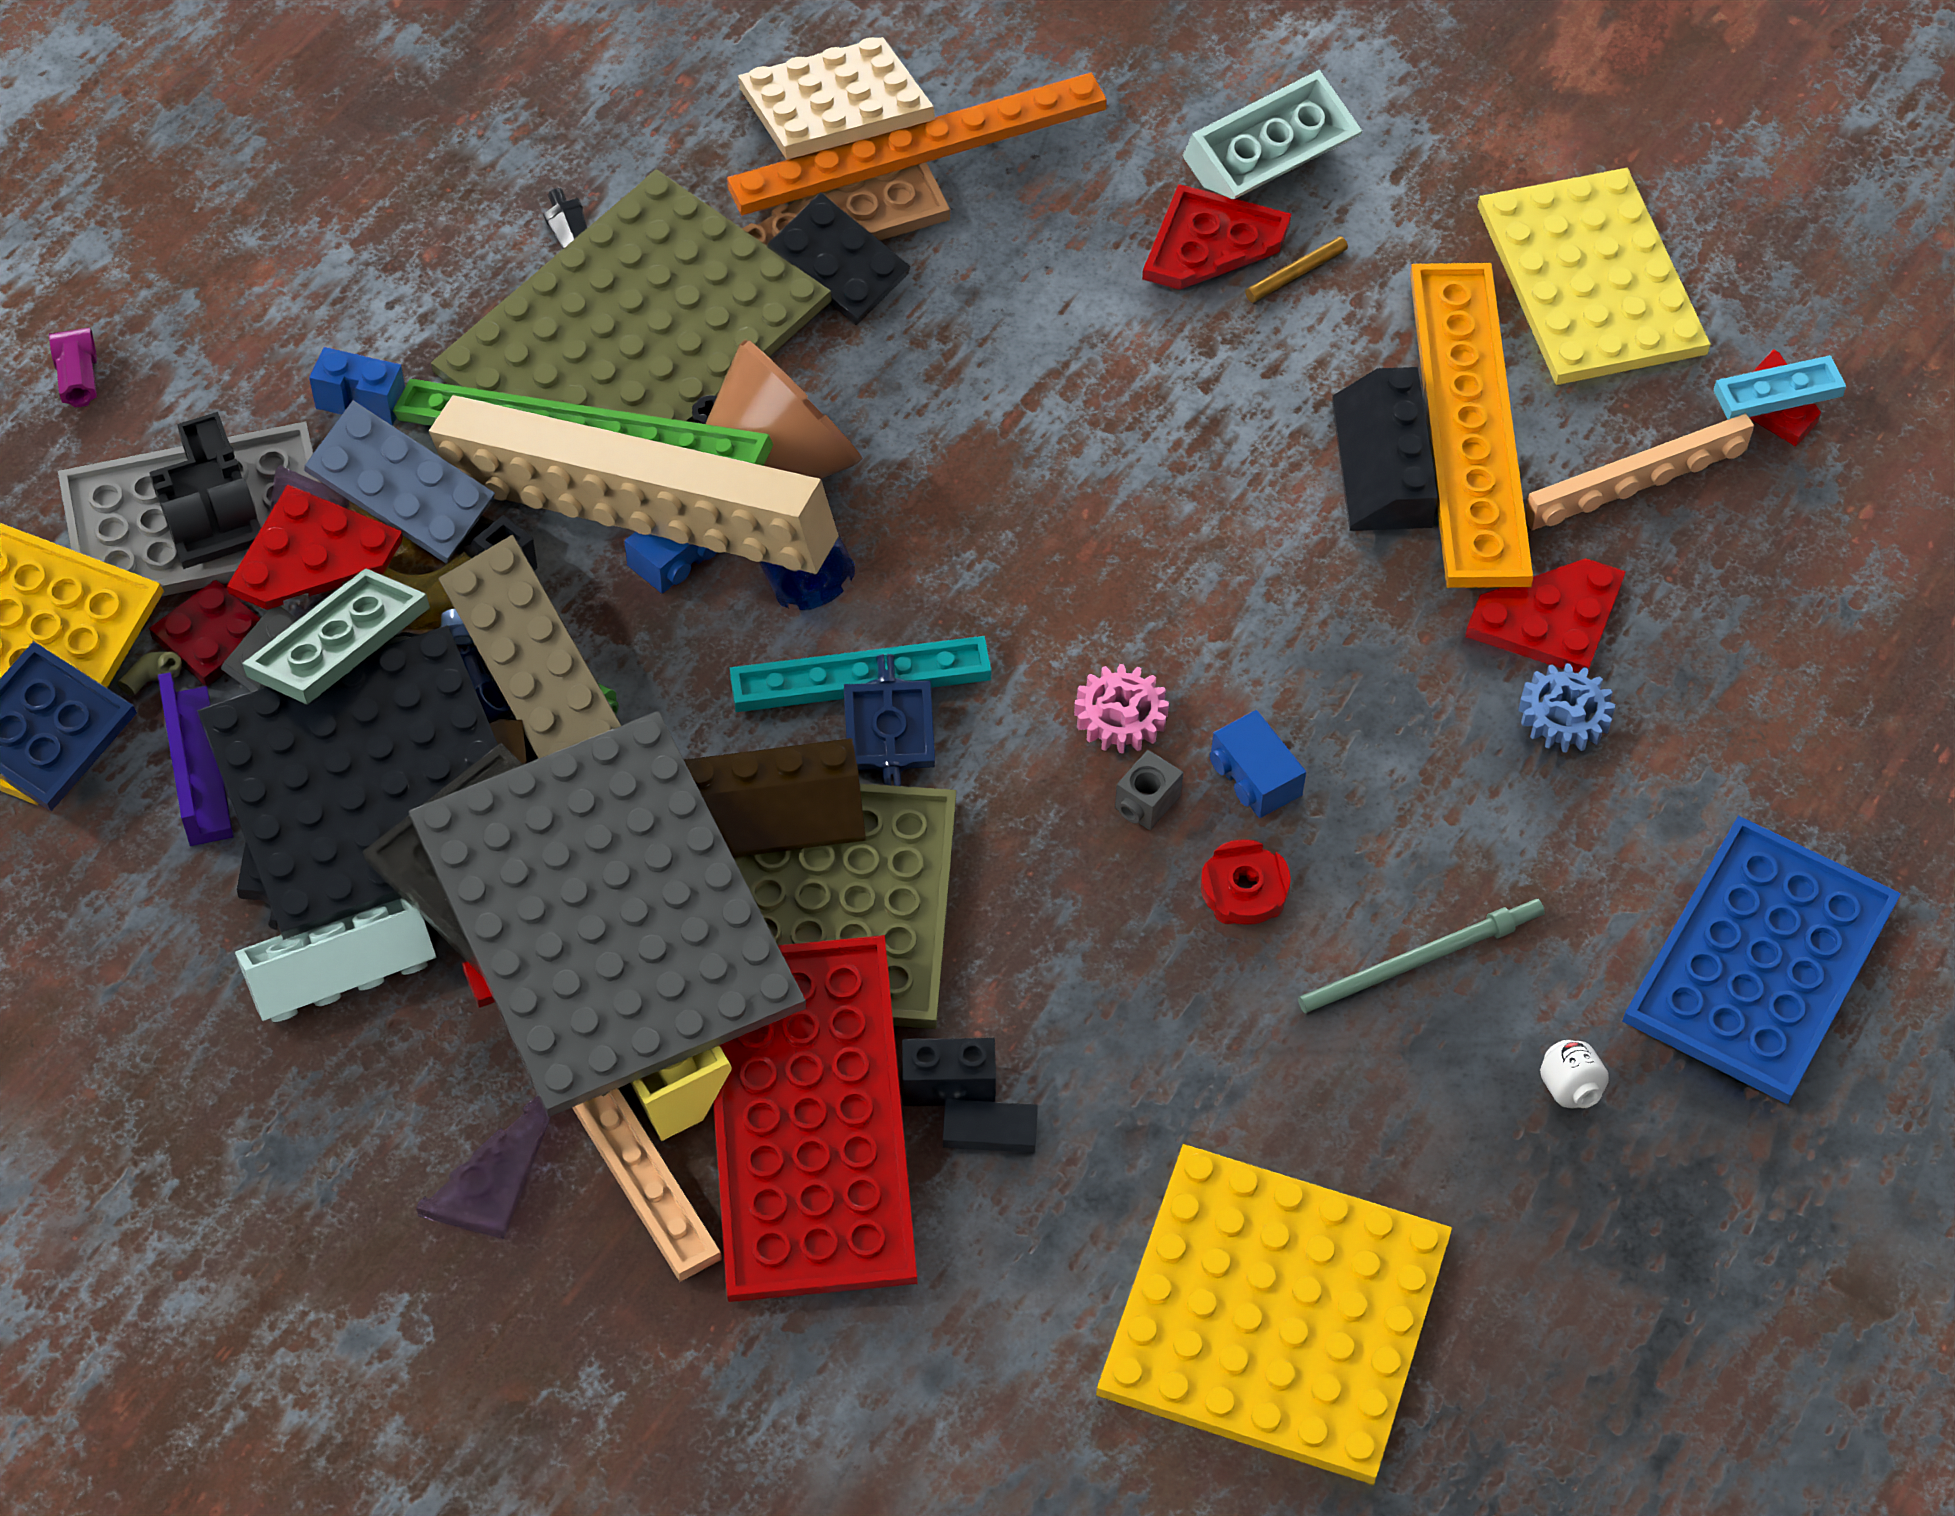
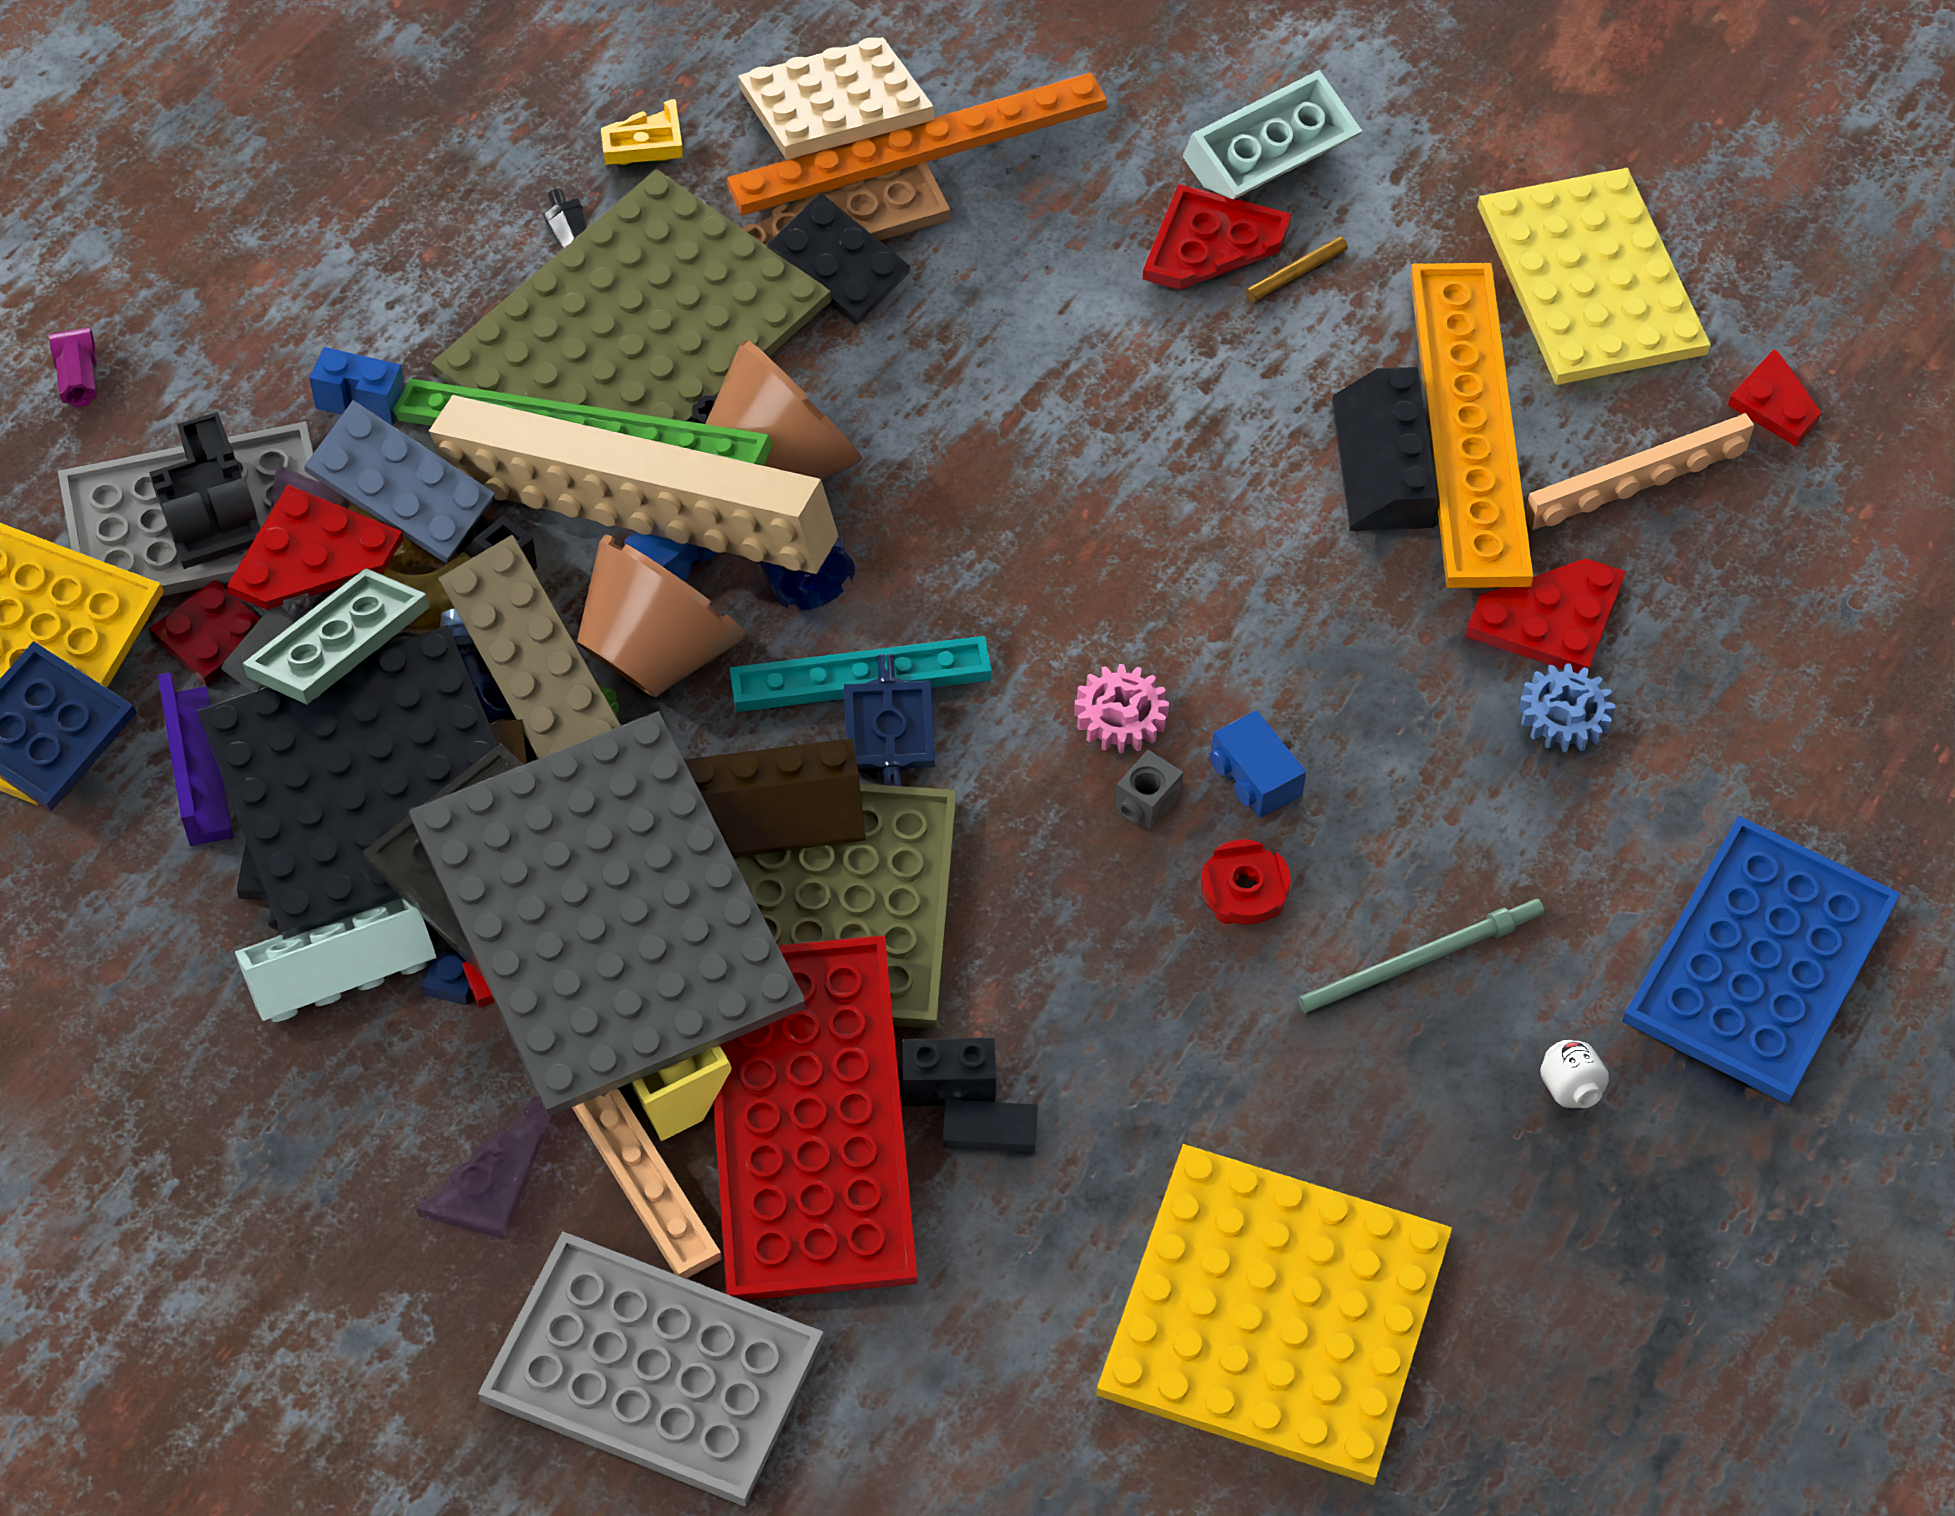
olive arm [118,652,182,697] -> none
medium azure plate [1713,355,1846,420] -> none
none -> dark blue plate [422,949,475,1005]
none -> light grey plate [478,1231,824,1507]
none -> nougat cone [577,535,747,697]
none -> yellow wing [601,99,683,165]

